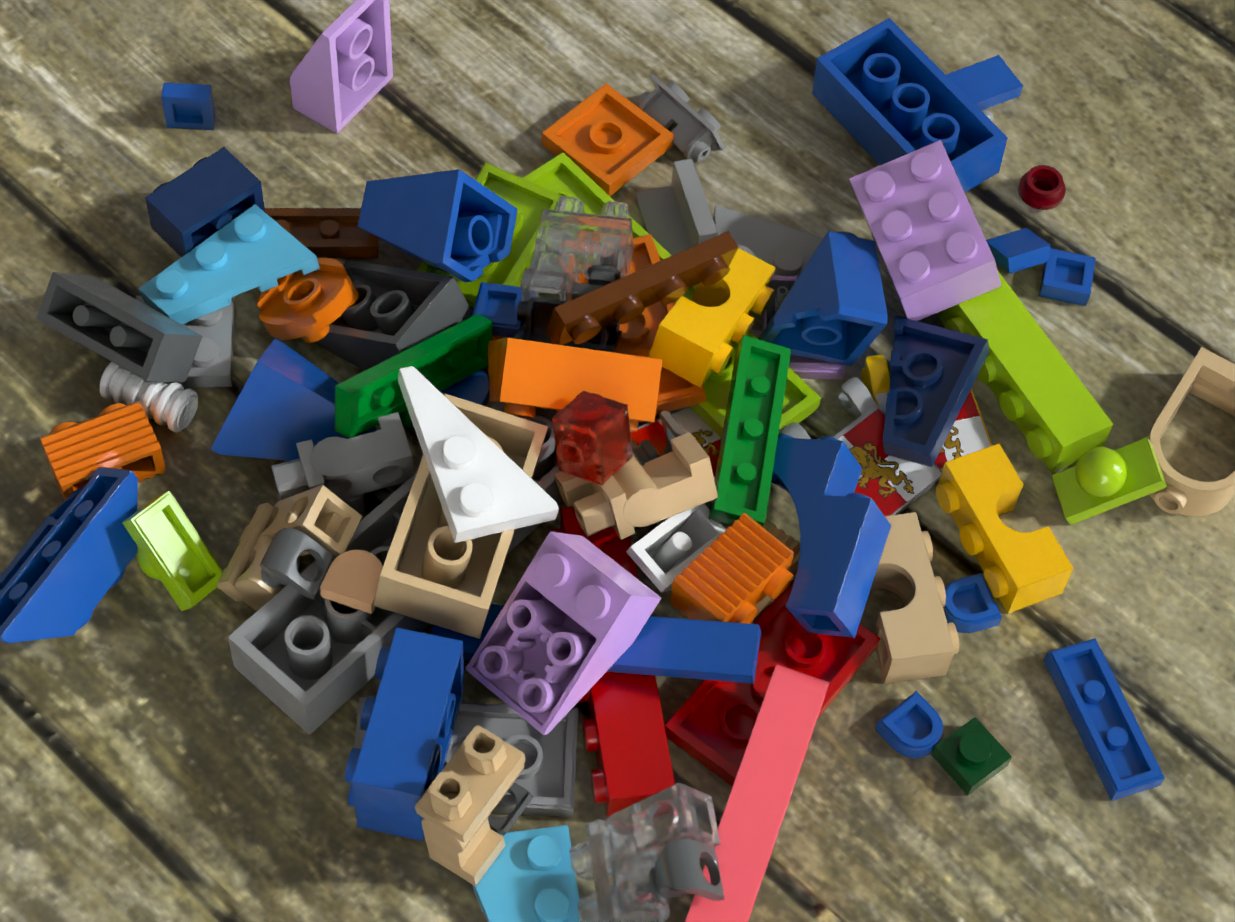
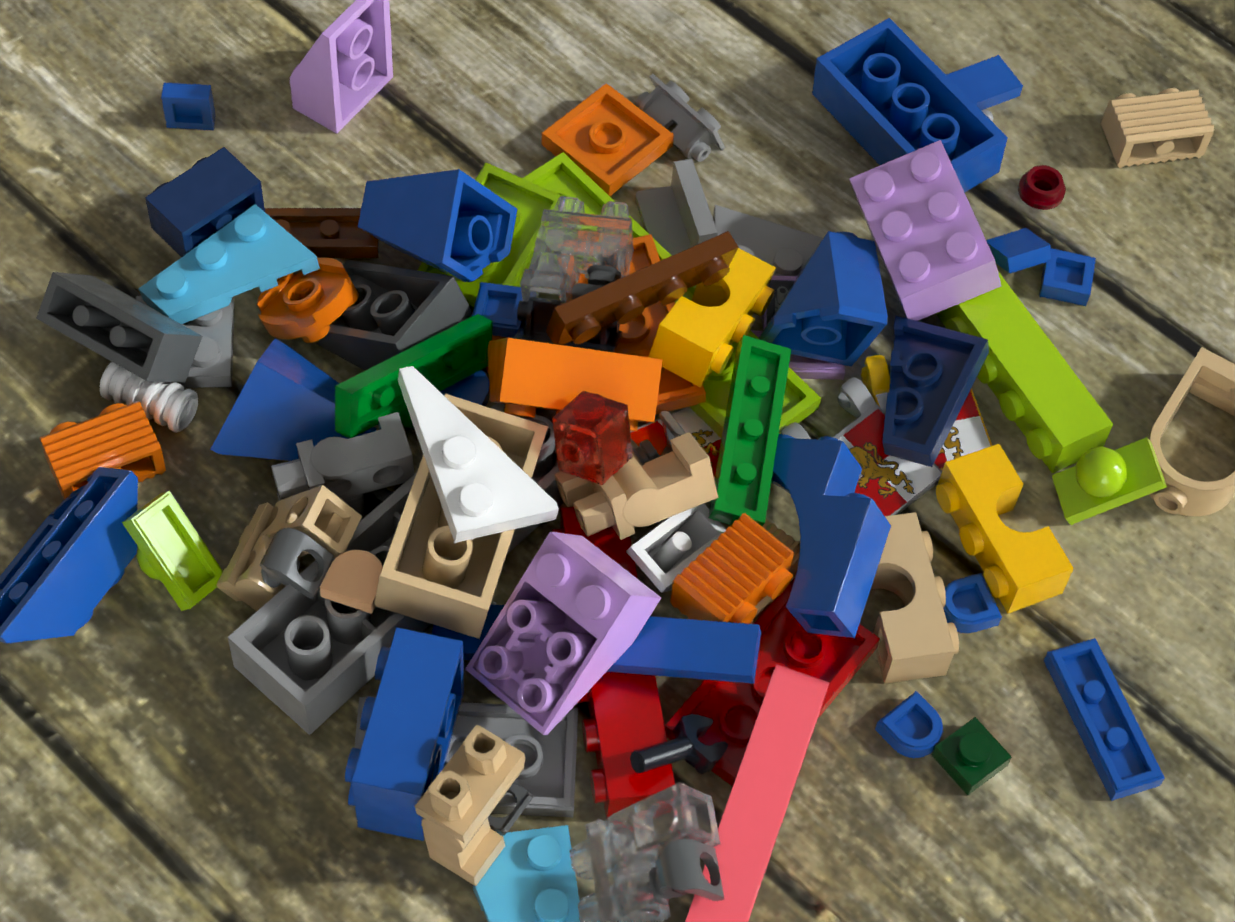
none -> black bar [630,714,728,774]
none -> tan brick [1101,88,1214,168]

